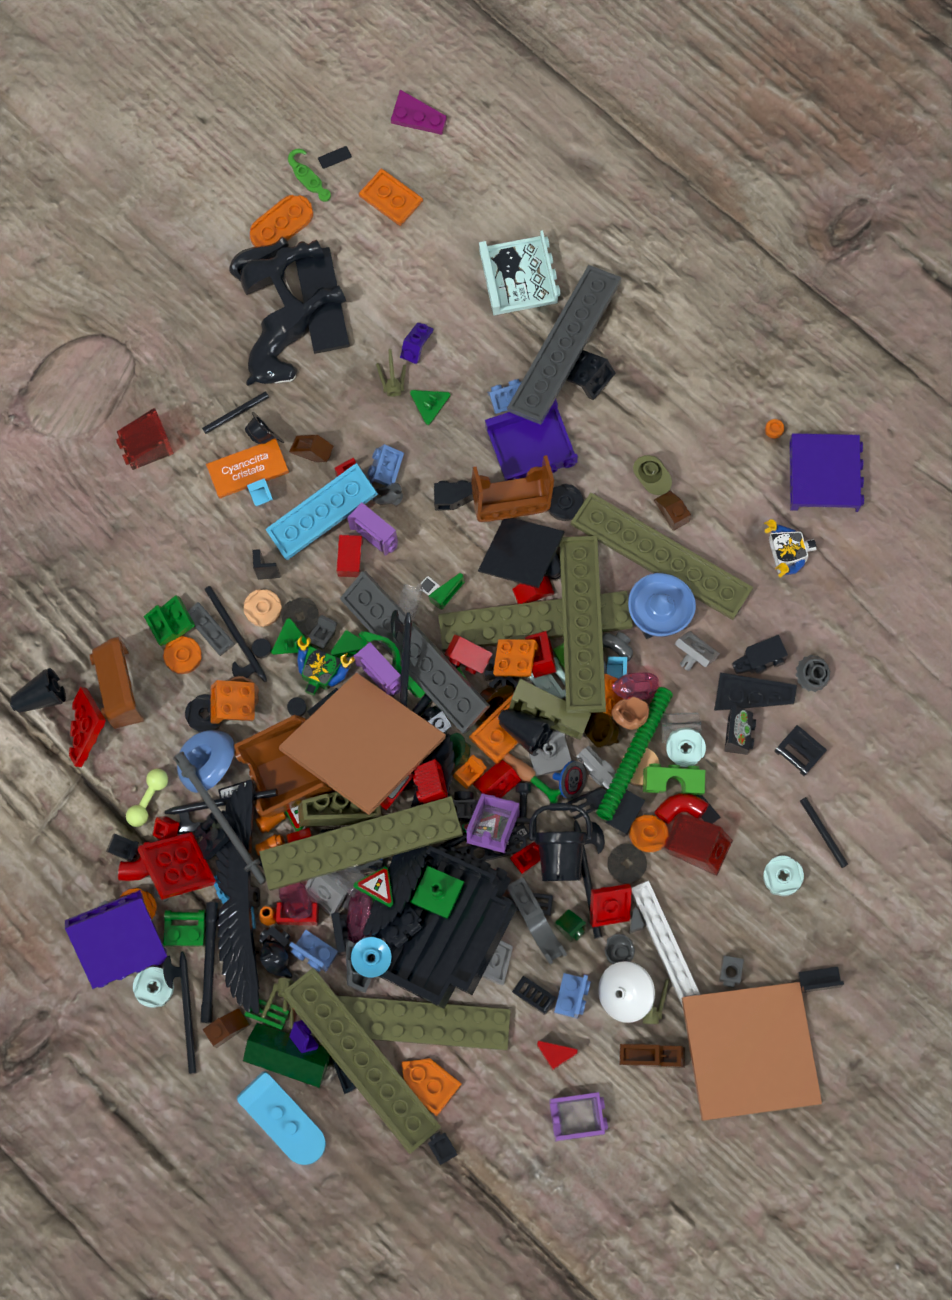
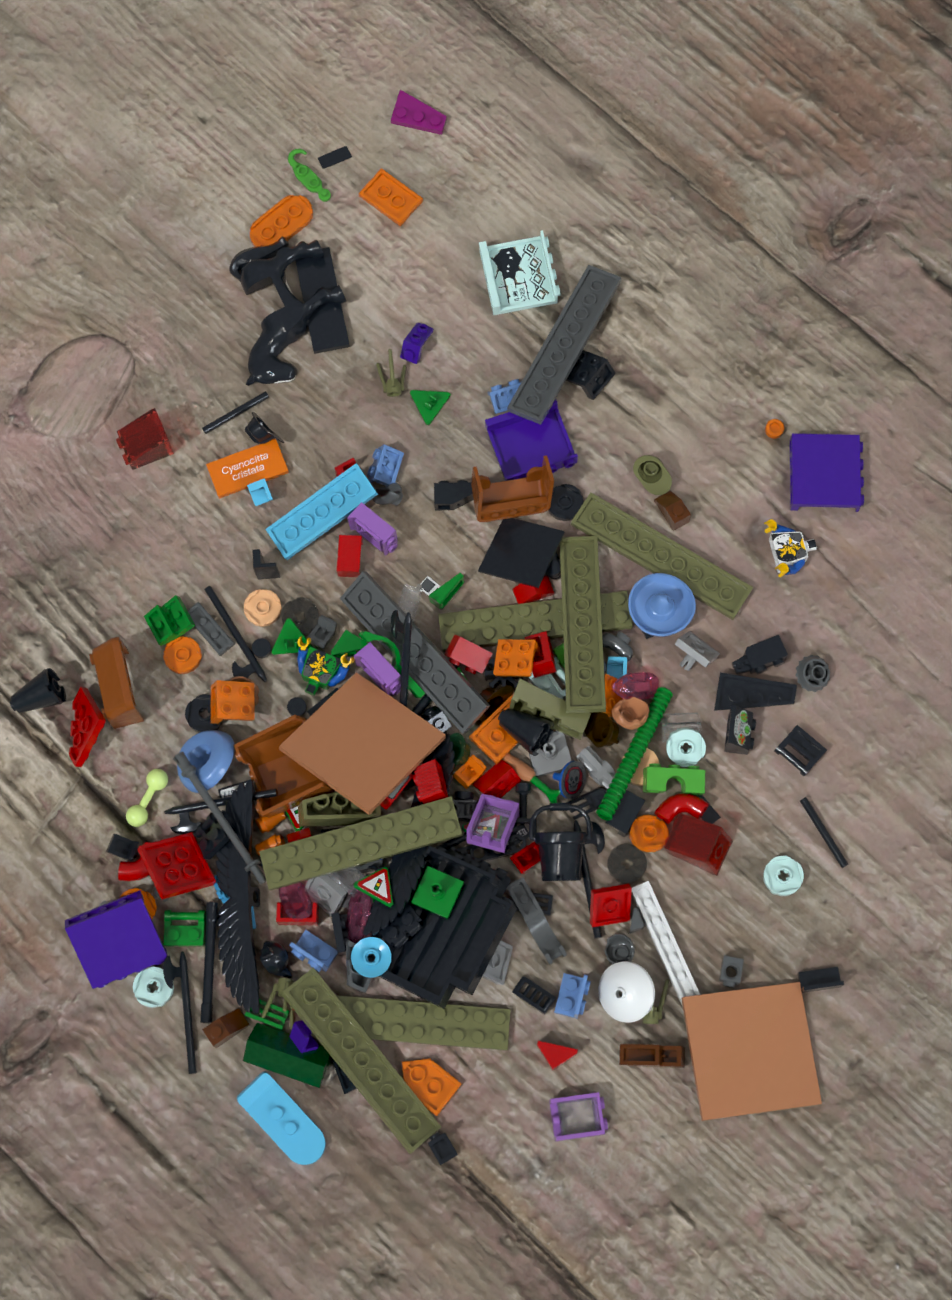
red slope [152,816,179,840] -> none
orange cone [259,906,277,926] -> none
black bracket [259,926,291,949] -> none
reddish brown slope [289,435,334,462] -> none
dark green slope [554,909,586,942] -> none

